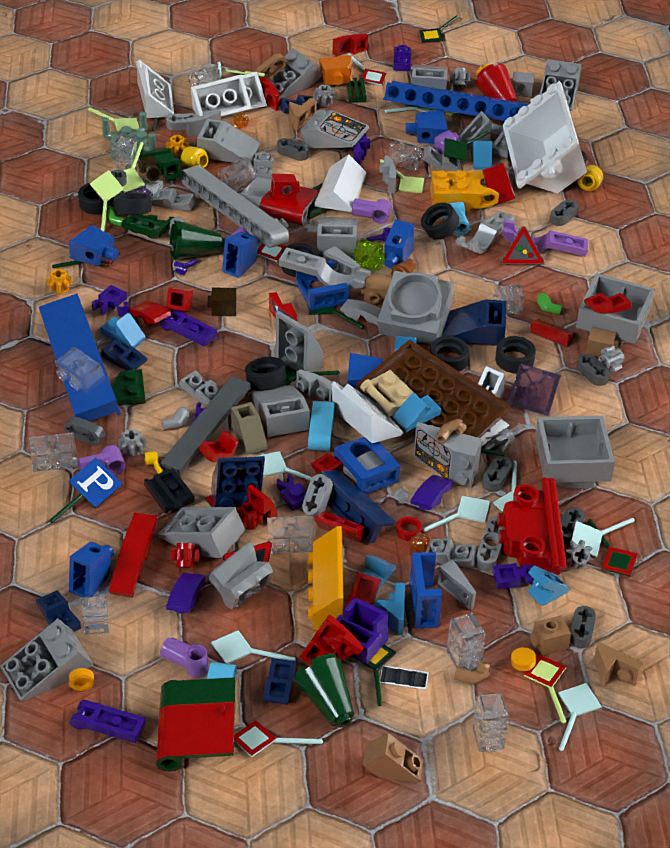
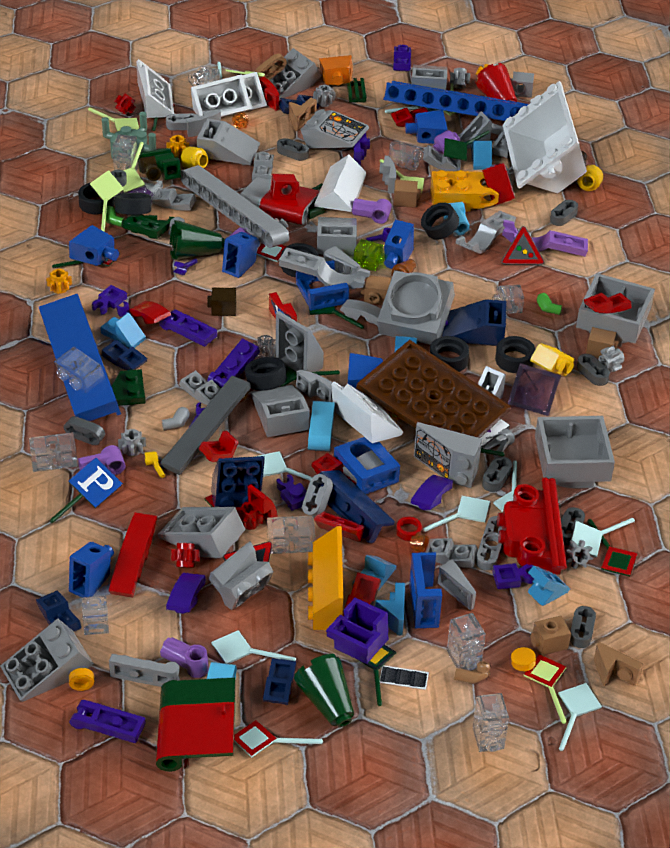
black plate [144,468,195,514] -> none
red brick [166,287,193,311] -> none
clear piece [218,157,256,191] -> none
dark tan slope [231,402,268,455] -> none
red slope [300,614,364,665] -> none
red slope [332,34,368,57] -> none
piece [347,53,386,86] -> none
tan plate [360,370,414,417] -> none
medium nougat slope [362,733,423,783] -> none
dark azure slope [393,393,441,432] -> none
piece [419,15,458,43] -> none
medium nougat arm [435,419,466,443] -> none
red slope [530,319,576,347] -> none
light grey slope [540,59,582,111] -> none
none -> light grey plate [109,654,180,687]
none -> red gear [114,93,136,115]
none -> dark purple plate [207,338,260,388]
none -> clear gear [253,335,276,358]
none -> red slope [391,107,428,127]
none -> medium nougat brick [394,180,421,208]
none -> yellow brick [530,343,574,377]

